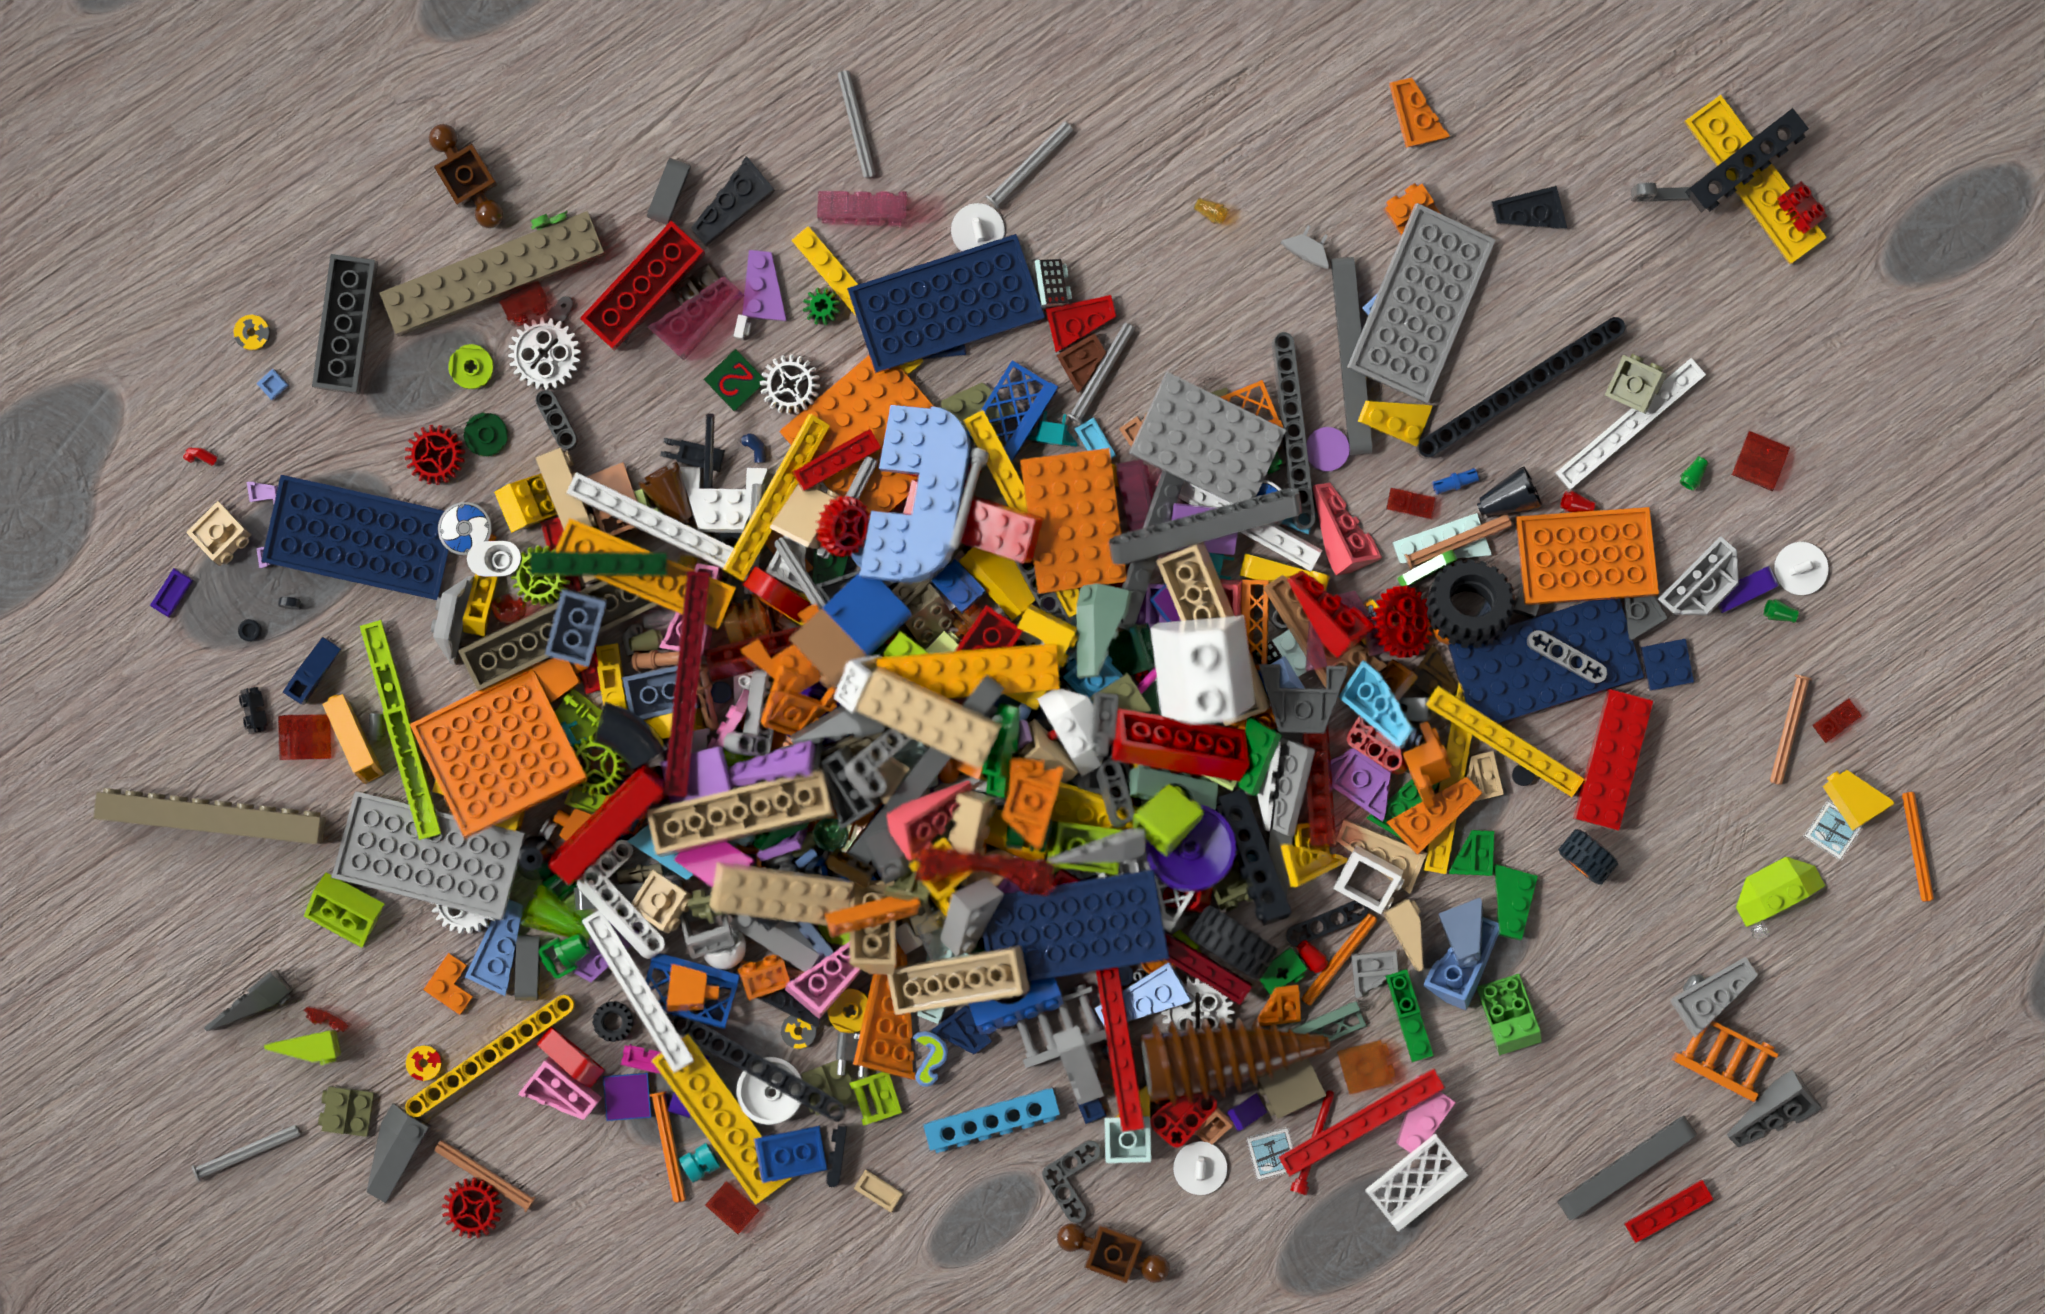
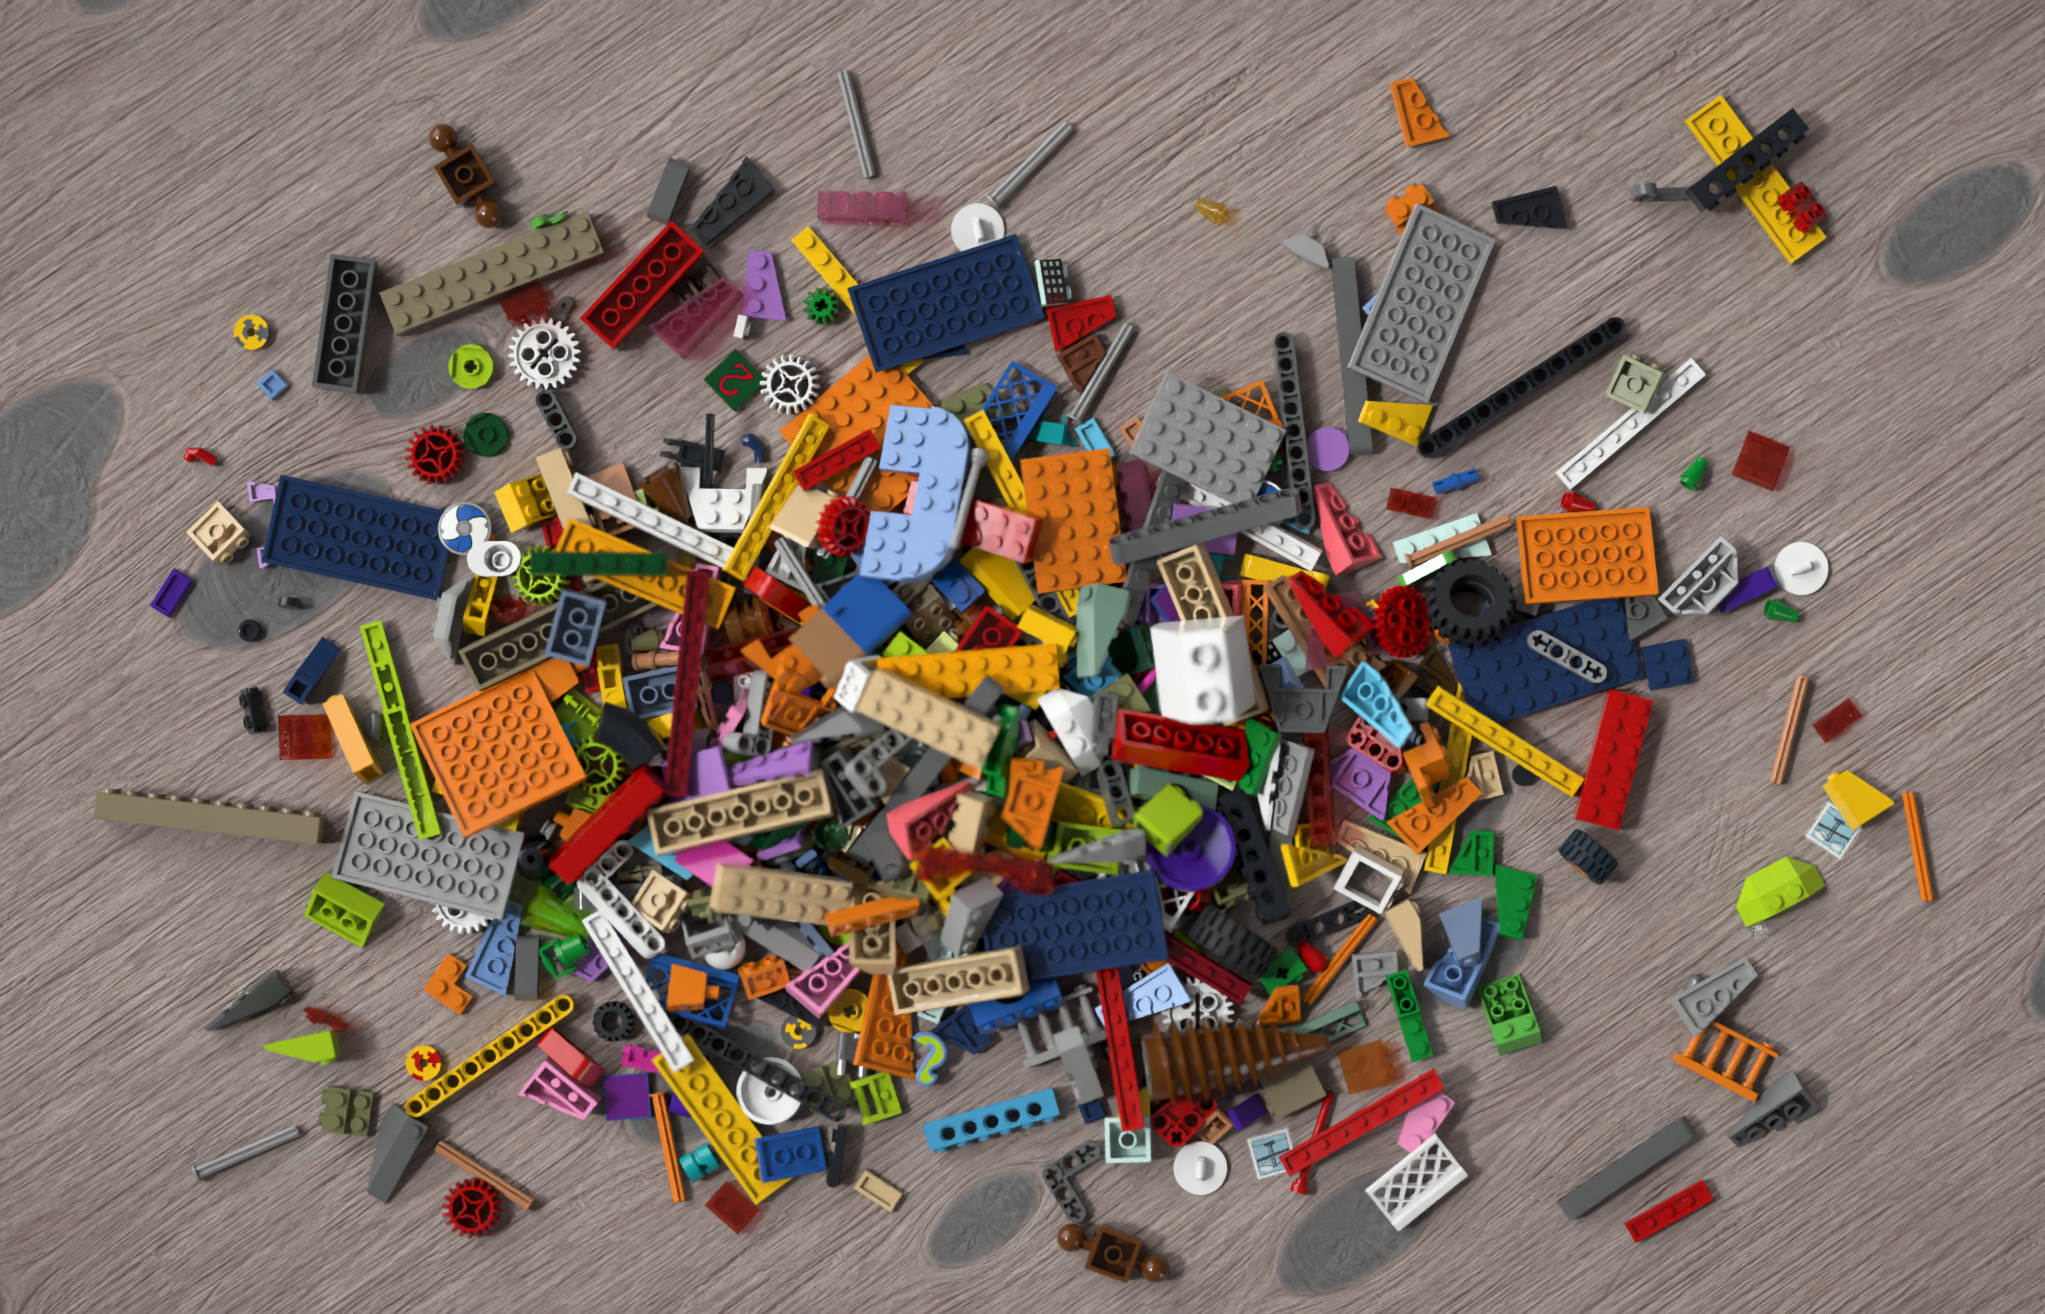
black cone [1477,466,1542,518] -> none

